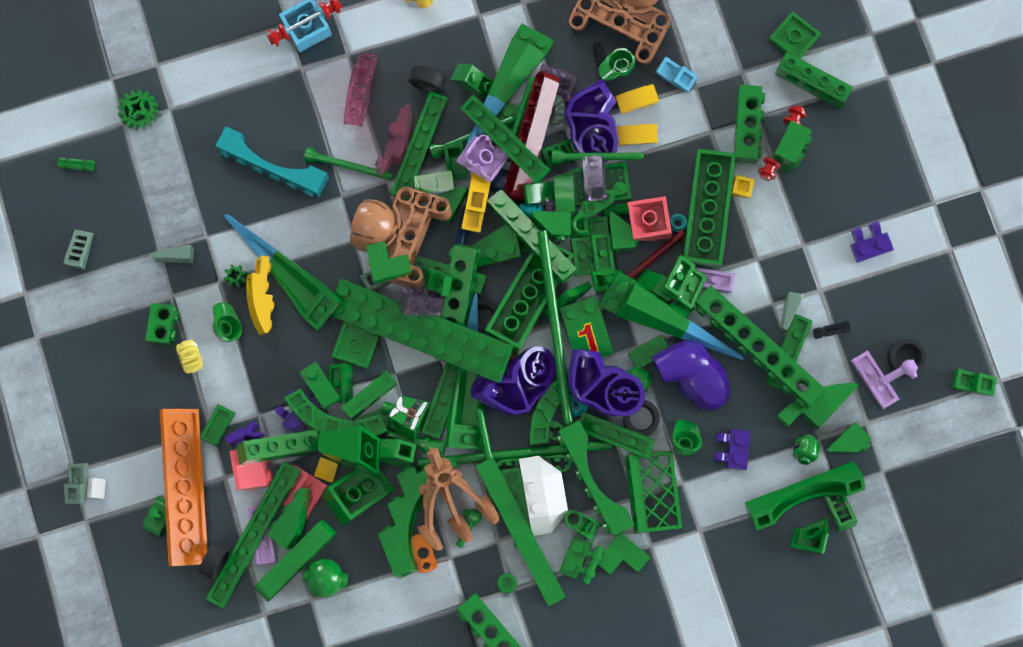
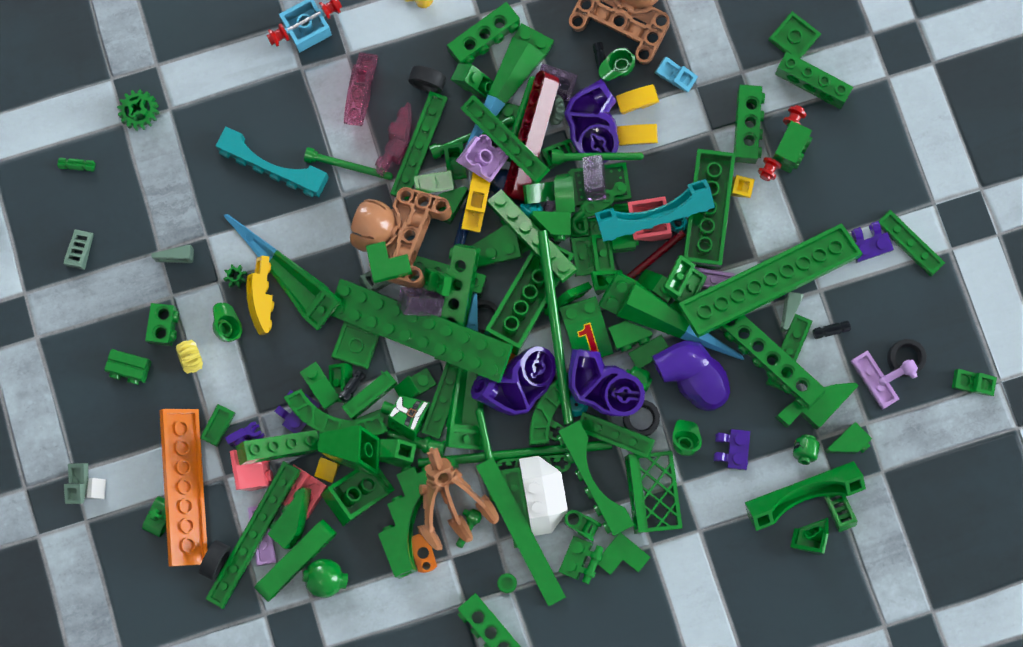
none -> green brick [104,349,152,385]
none -> black axle [338,370,366,403]
none -> green slope [394,368,437,398]
none -> green brick [447,2,520,64]
none -> teal arch [595,179,715,242]
none -> green slope [608,321,653,353]
none -> green plate [678,223,863,338]
none -> green tile [879,210,945,277]

